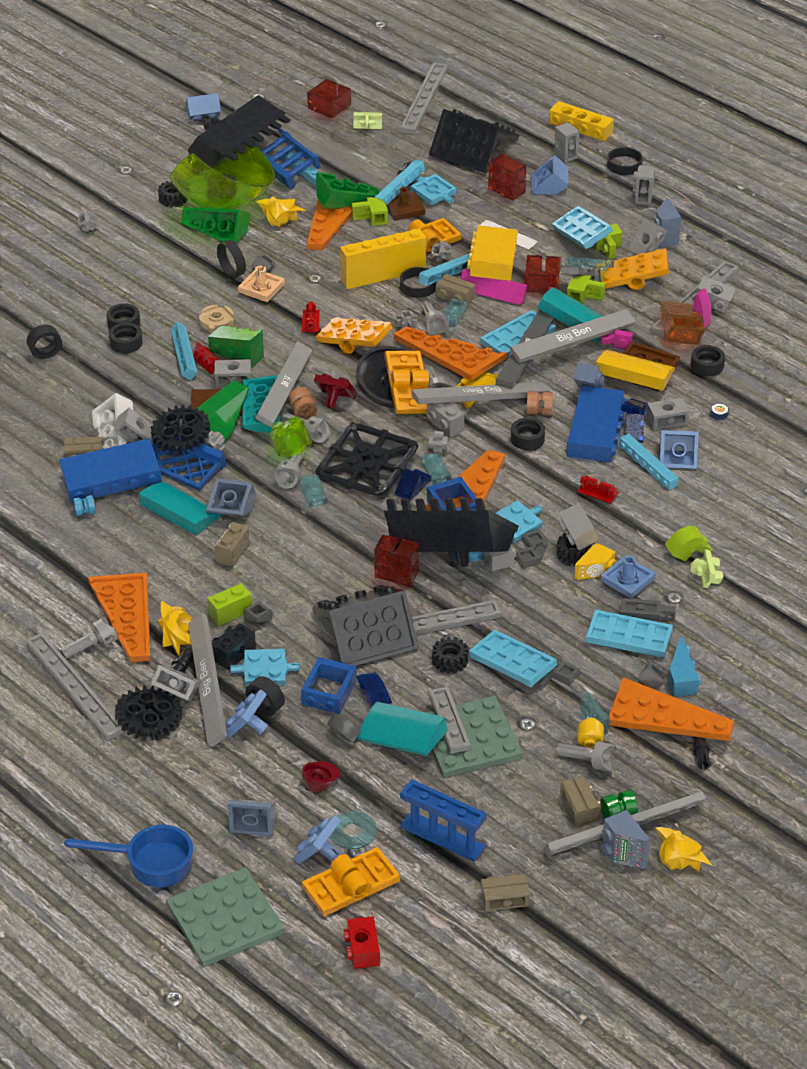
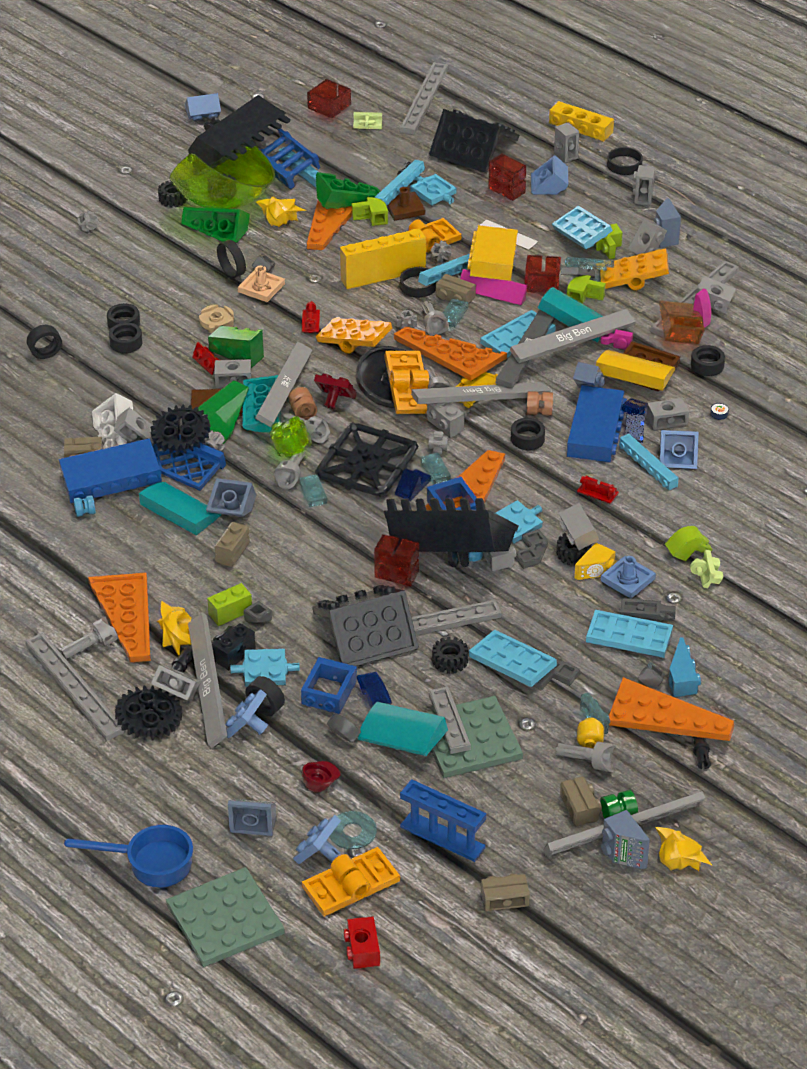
medium azure piece [171,322,197,380] -> none

